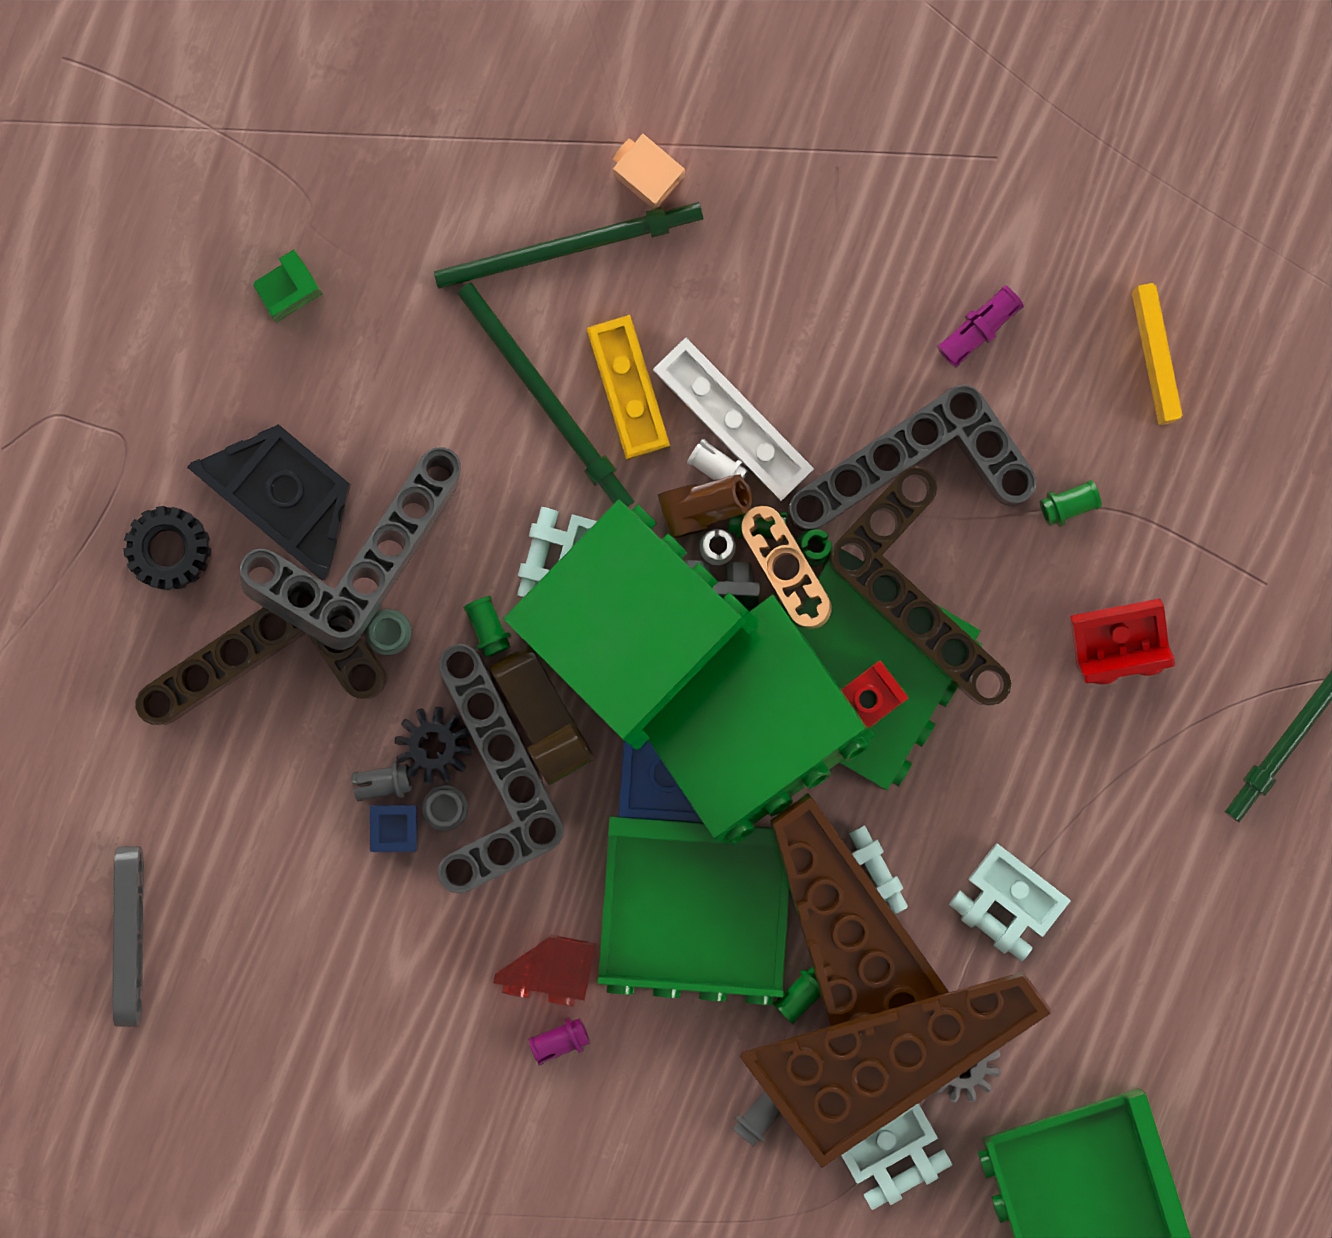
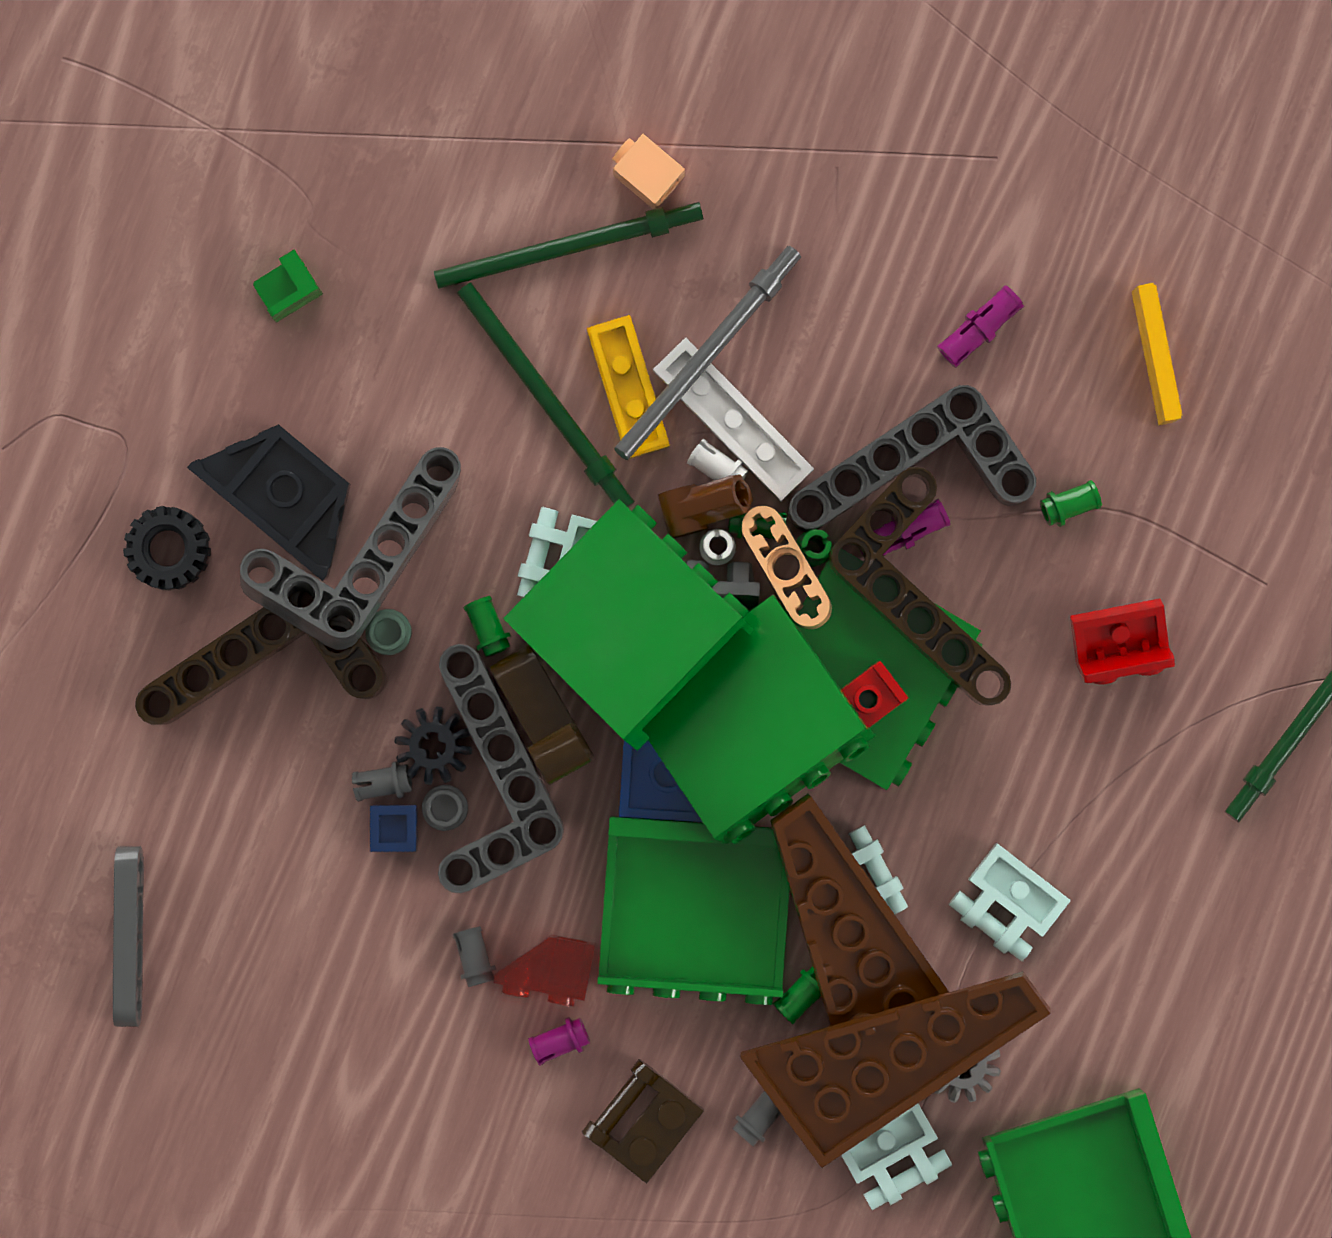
none -> dark grey pin [453,926,496,987]
none -> dark brown plate [582,1059,704,1184]
none -> dark grey bar [614,246,801,460]
none -> magenta pin [859,499,951,558]

